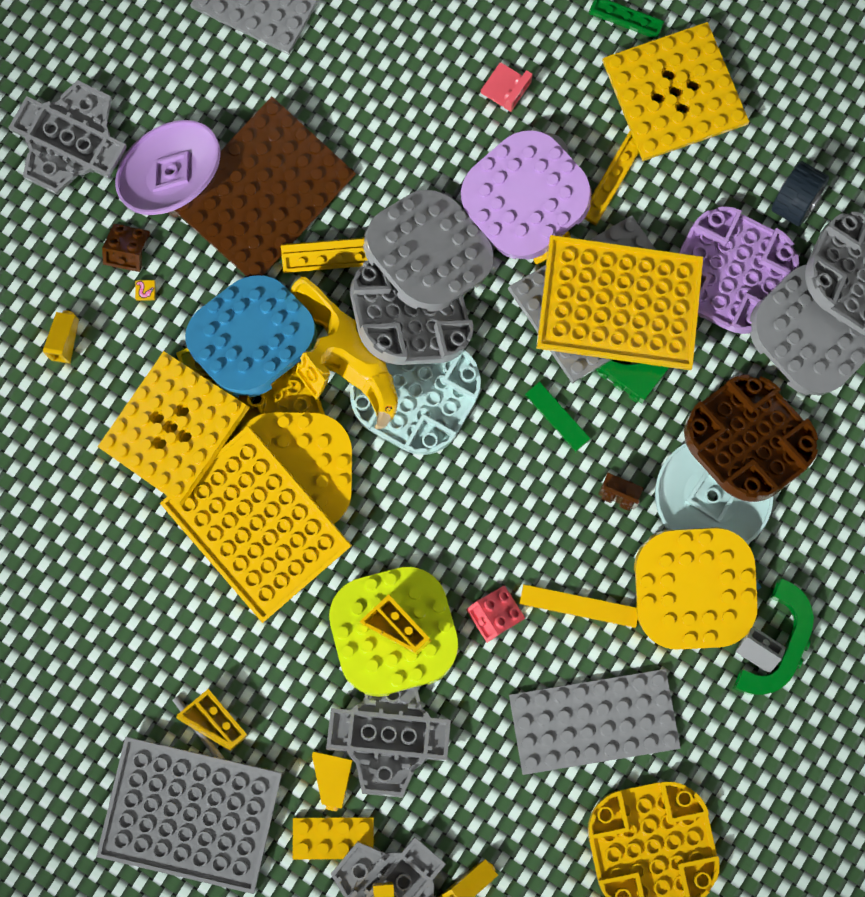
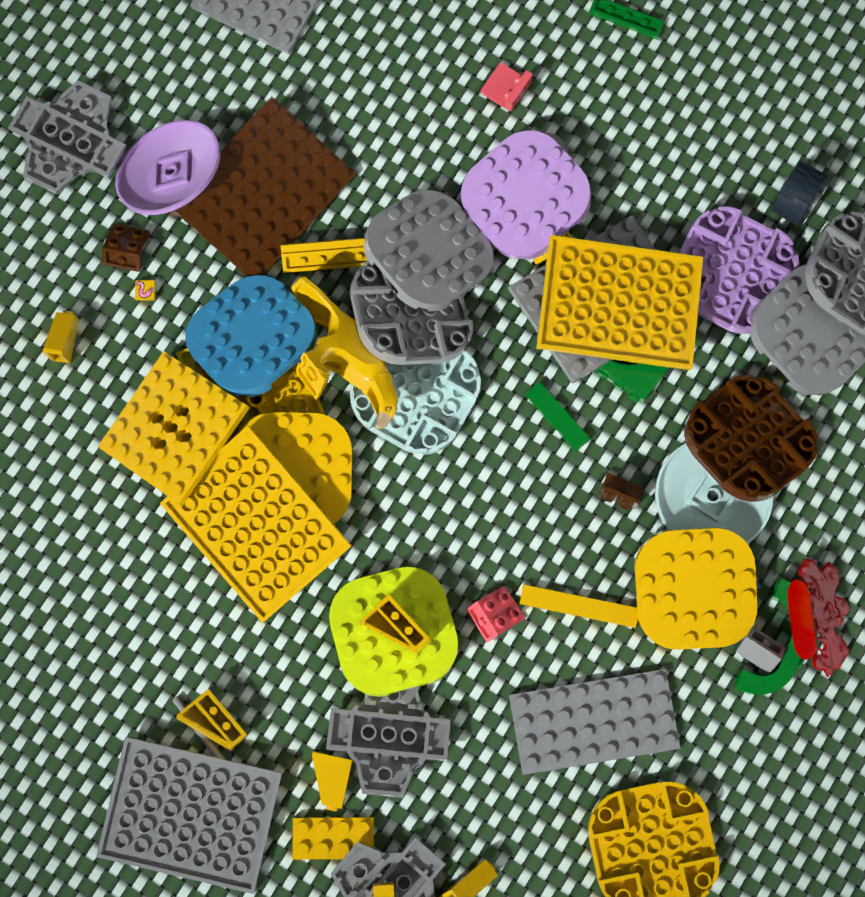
yellow tile [584,131,639,226] -> none
yellow plate [602,22,749,161] -> none
none -> red plant [787,559,850,677]

